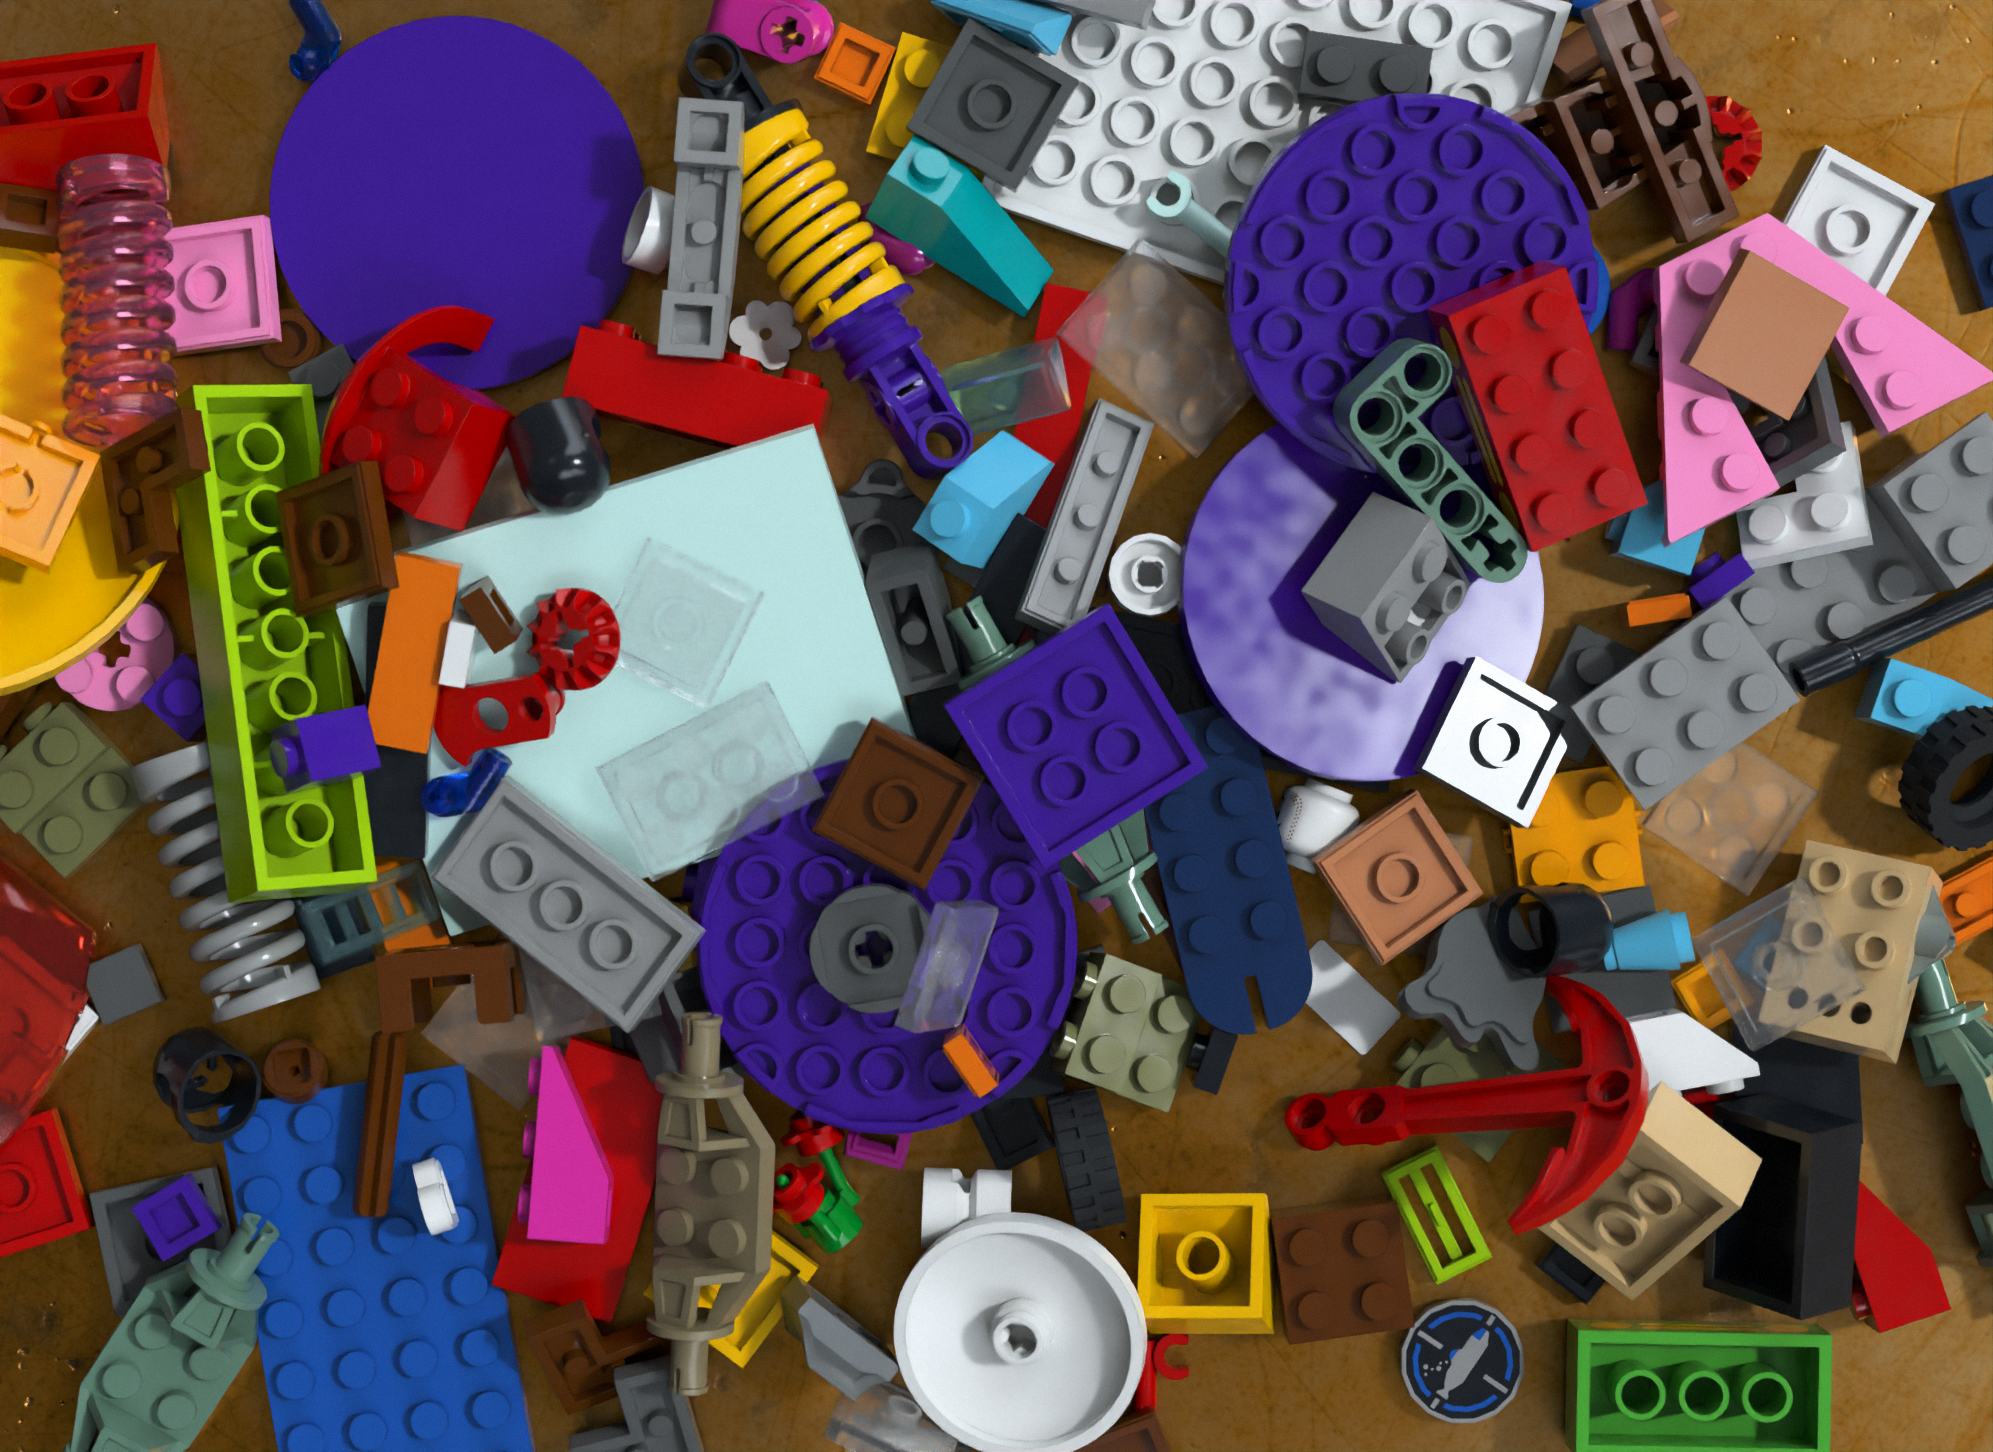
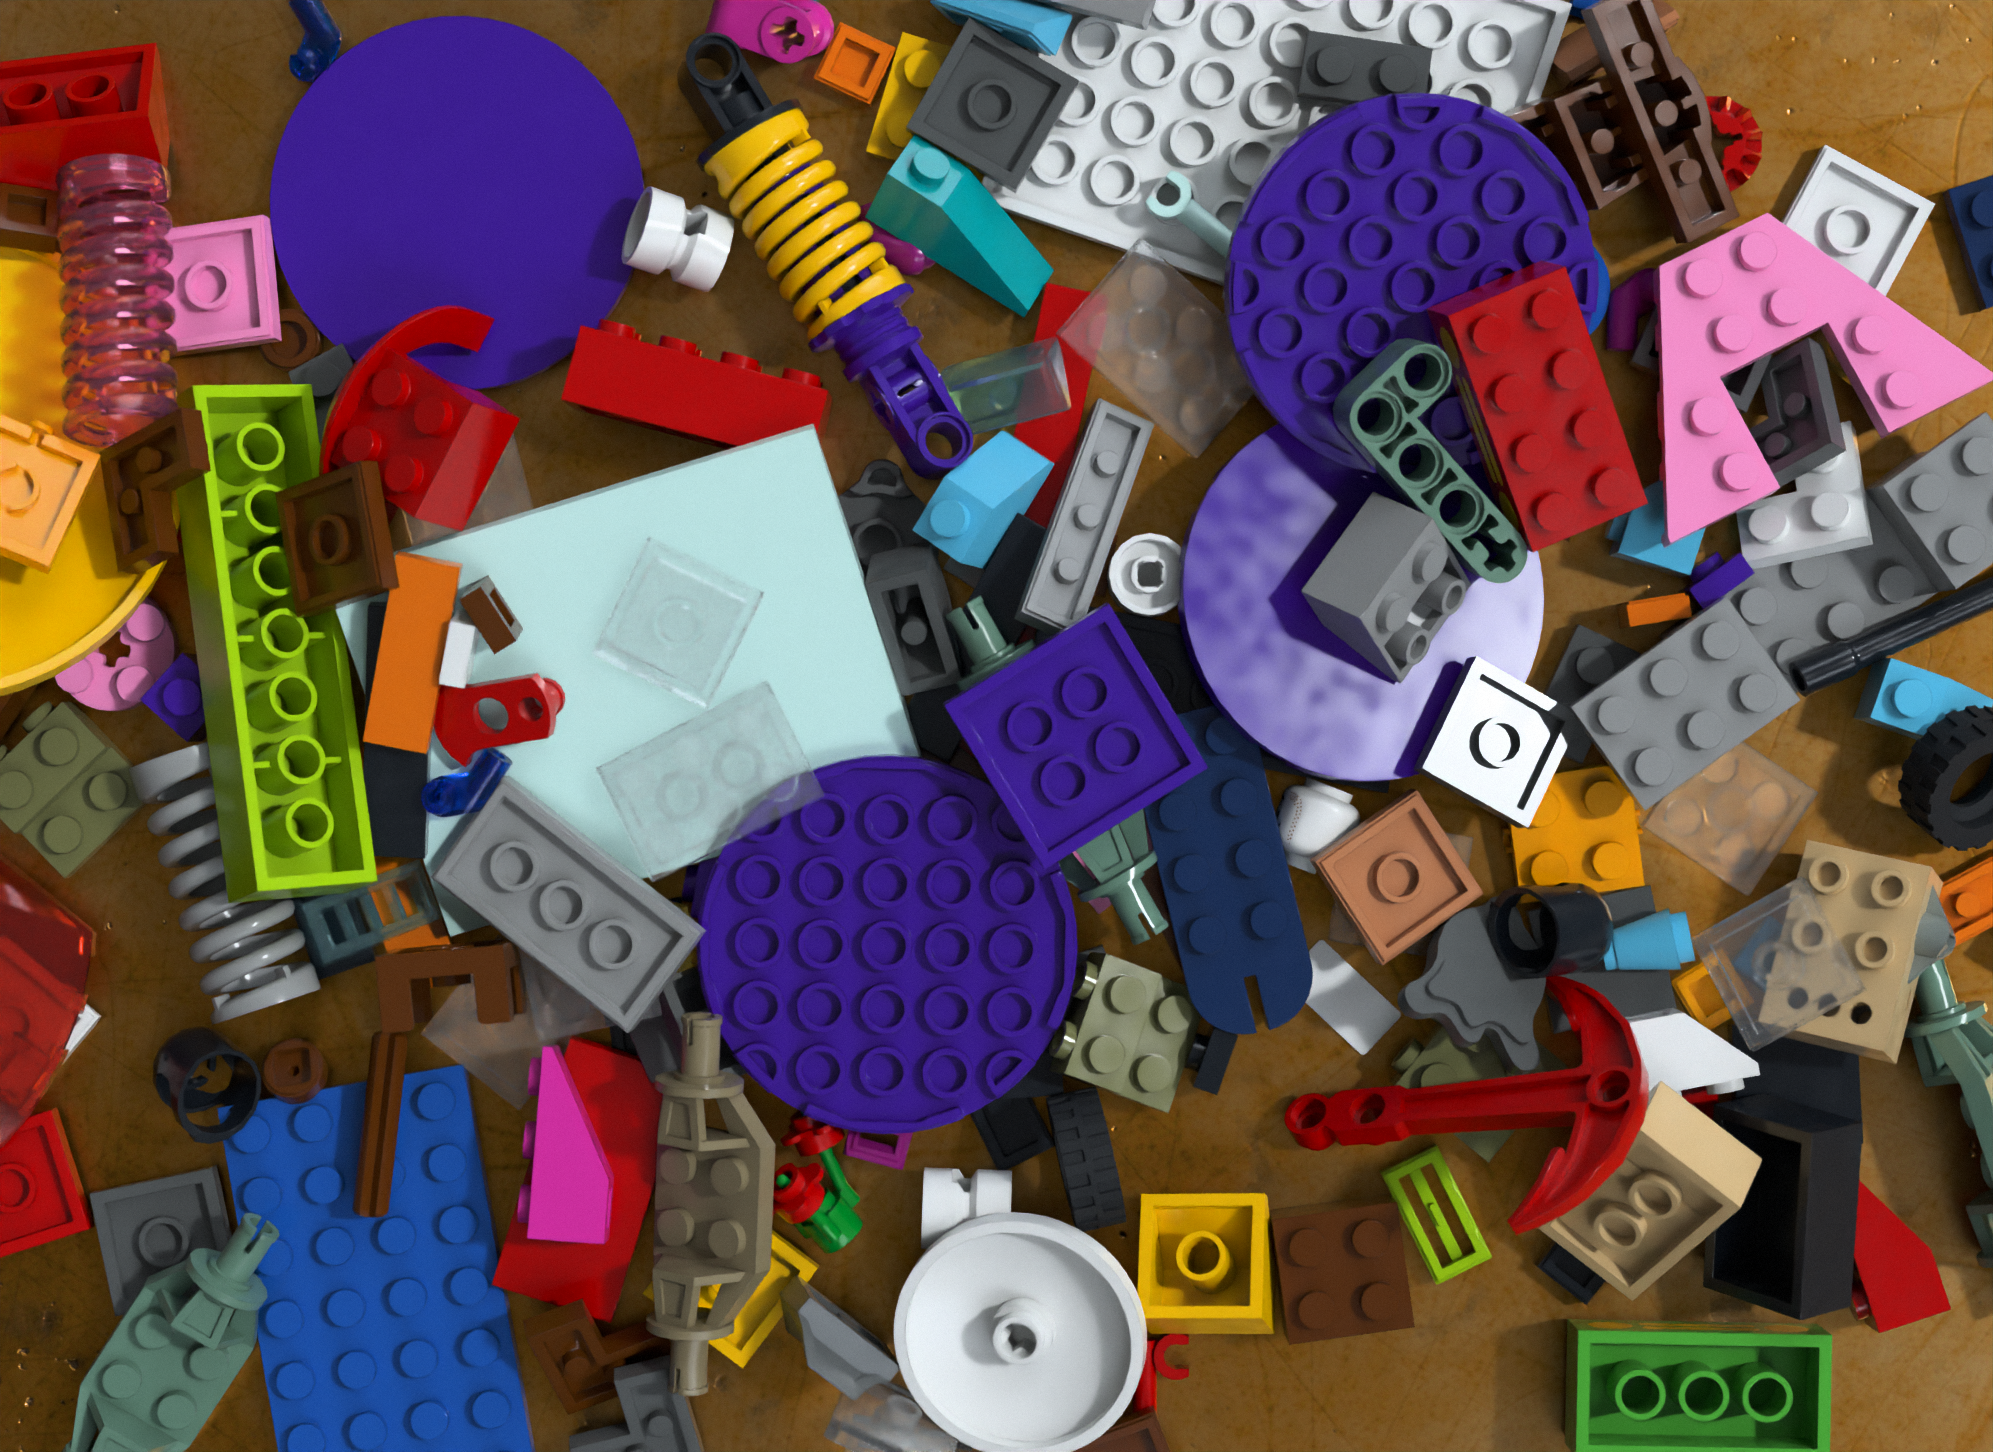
dark grey tile [79,943,165,1026] -> none
dark purple plate [131,1173,222,1262] -> none
dark purple brick [270,705,382,793] -> none
white tile [412,1158,460,1236] -> none
black helmet [505,396,611,515] -> none
red gear [526,588,621,691] -> none
light grey slope [657,97,744,360] -> none
white plant [729,300,802,370] -> none
dark grey plate [810,883,939,1013] -> none
reddish brown tile [812,716,985,890] -> none
clear plate [895,900,999,1033] -> none
orange tile [942,1023,999,1098] -> none
tile [1399,1297,1524,1423] -> none
nougat tile [1679,248,1850,421] -> none

